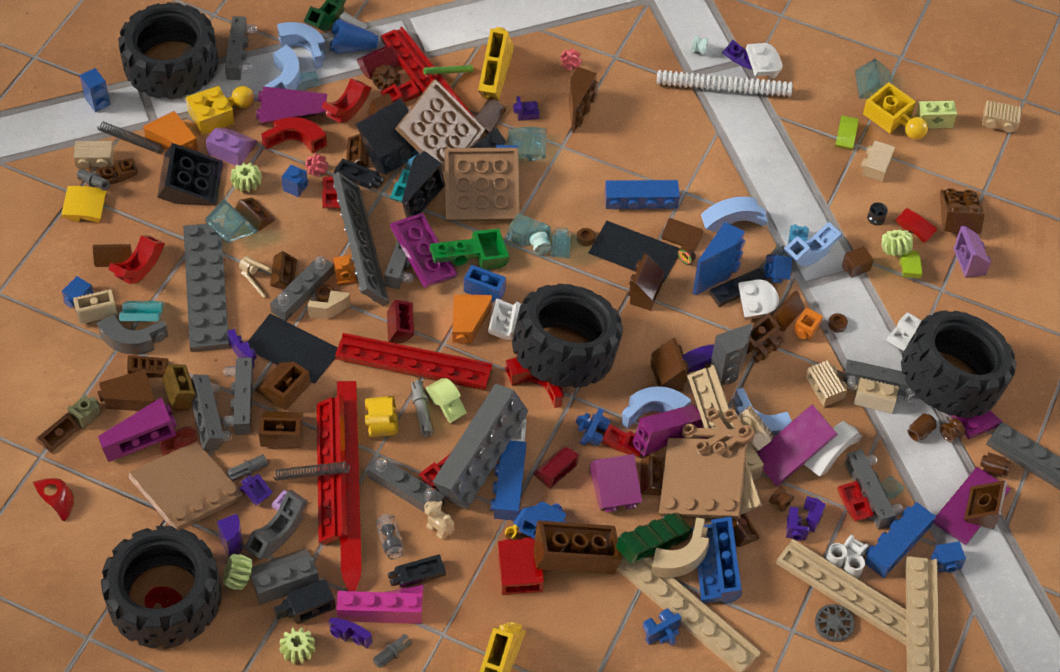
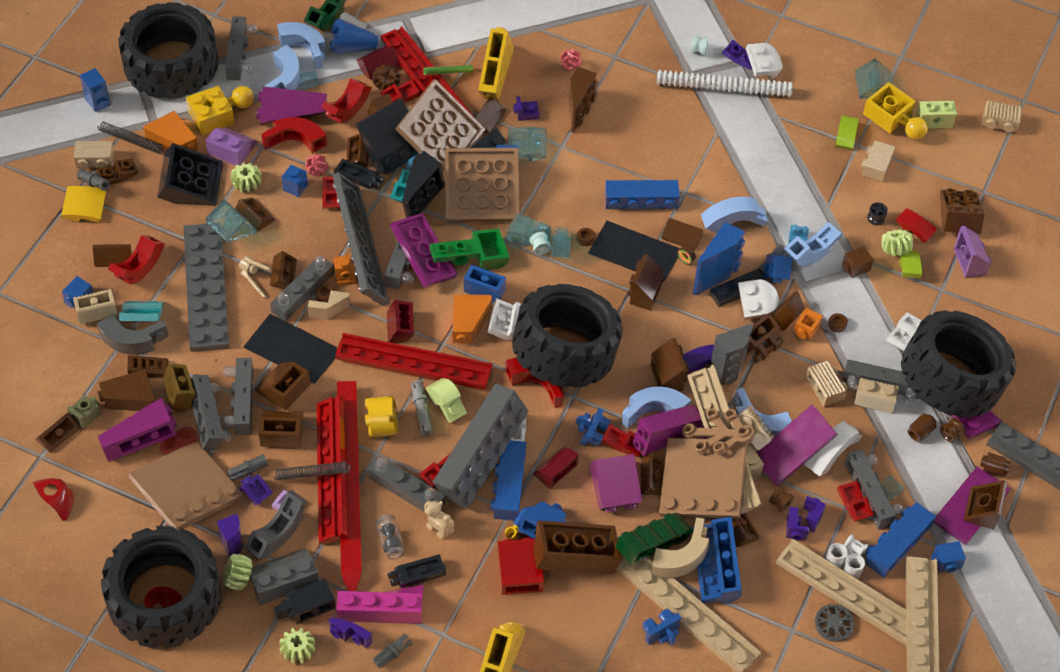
dark purple slope [227,329,257,368] -> none

